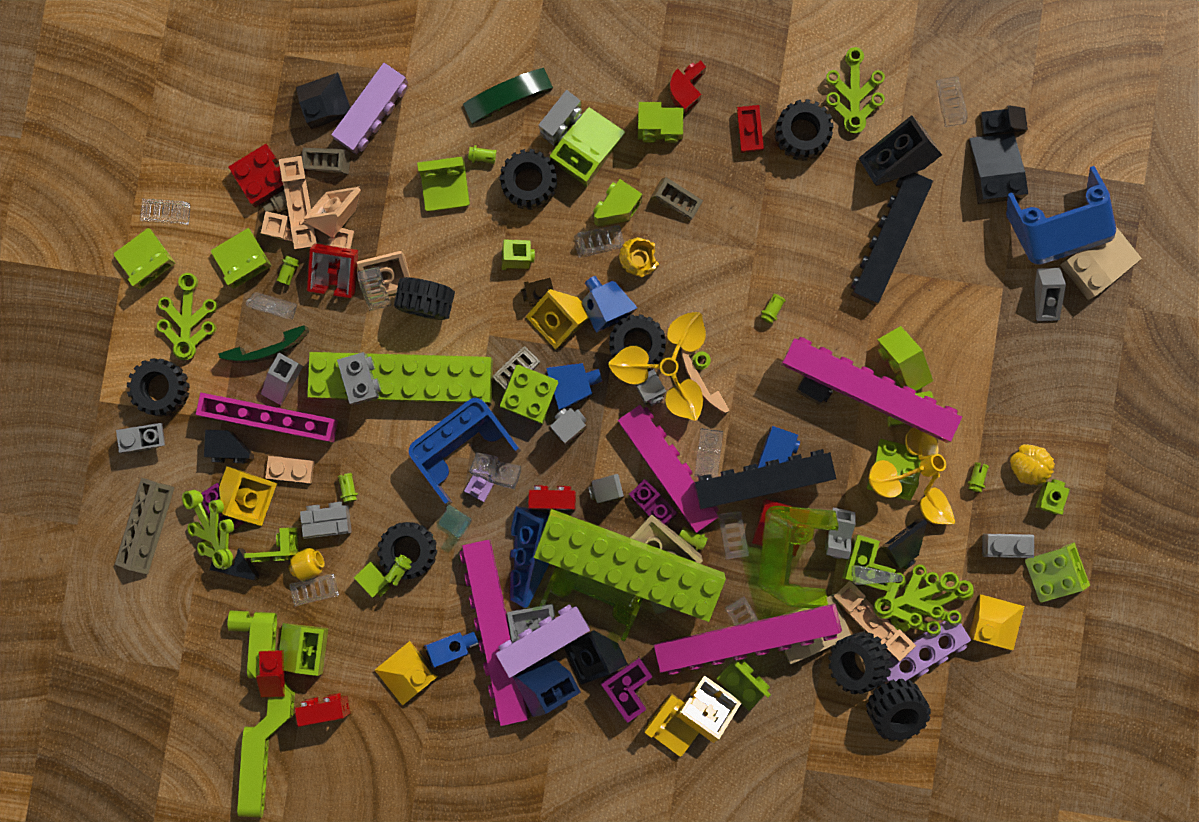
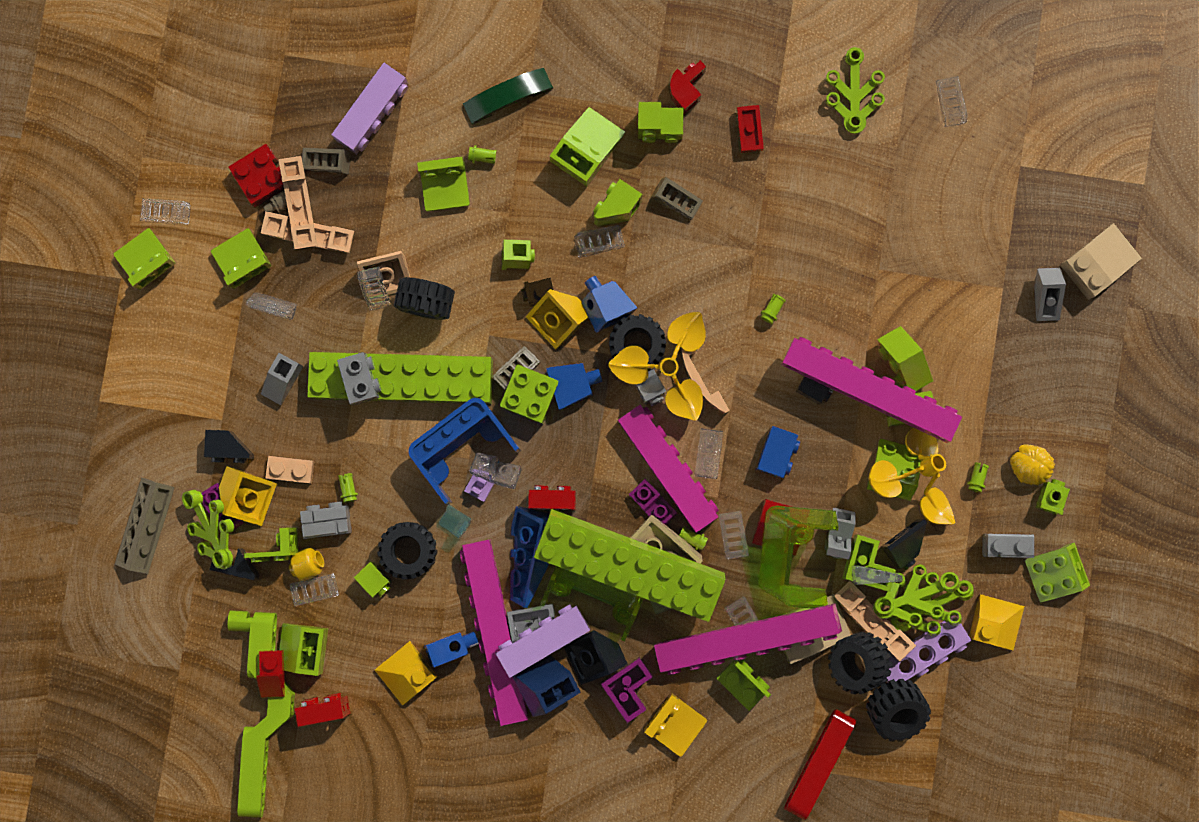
light grey slope [116,423,165,454] -> none
black tyre [127,358,190,417] -> none
lime plant [157,273,218,361] -> none
dark pink brick [196,392,338,443] -> none
dark green slope [218,325,309,363] -> none
lime pin [276,256,299,286] -> none
black slope [296,72,351,129] -> none
light nougat slope [303,187,361,238] -> none
piece [307,243,359,298] -> none
lime pin [385,555,412,586] -> none
black tyre [500,149,557,210] -> none
light grey piece [538,90,582,146] -> none
light grey brick [550,408,587,446] -> none
light grey slope [589,474,624,504] -> none
yellow hair [619,237,659,278] -> none
piece [676,676,742,743] -> none
lime pin [693,351,711,370] -> none
black brick [694,449,836,509] -> none
black tyre [775,99,834,161] -> none
black brick [850,173,933,306] -> none
black slope [859,115,942,186] -> none
black slope [969,132,1028,205] -> none
black slope [980,105,1028,136] -> none
blue windscreen [1006,166,1116,264] -> none
none -> red beam [784,709,856,820]

